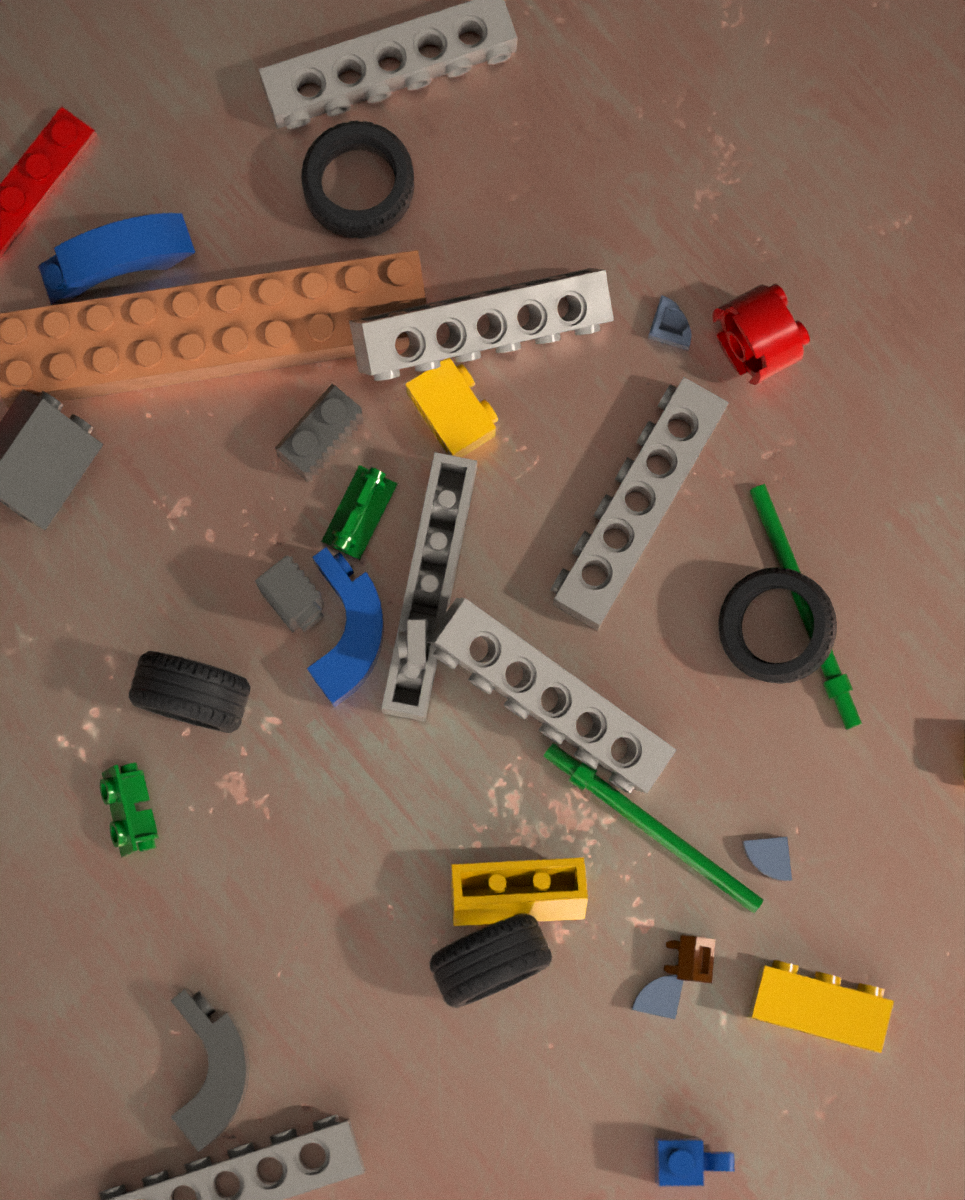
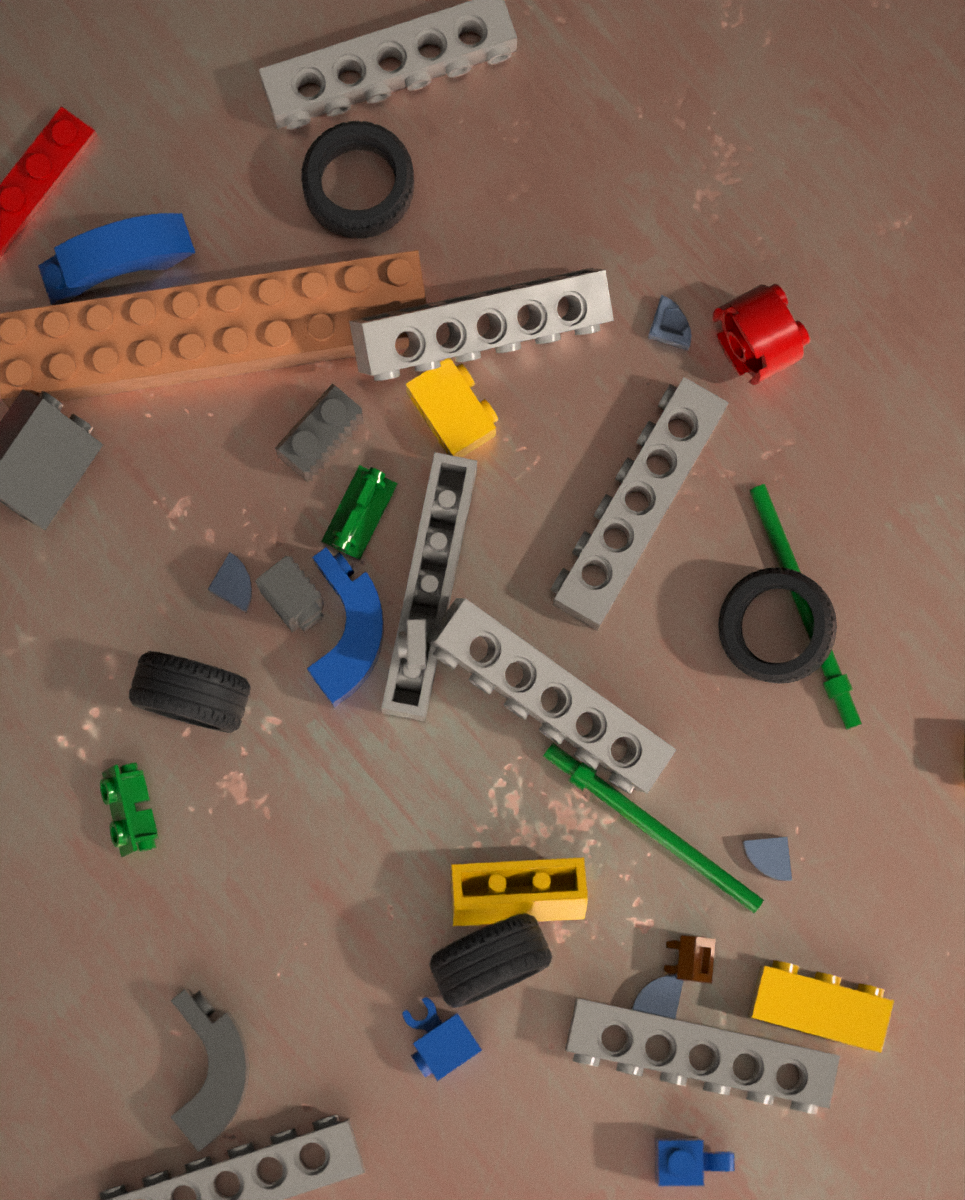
none -> sand blue tile [208,552,252,612]
none -> blue brick [402,997,482,1081]
none -> light grey brick [565,998,840,1115]

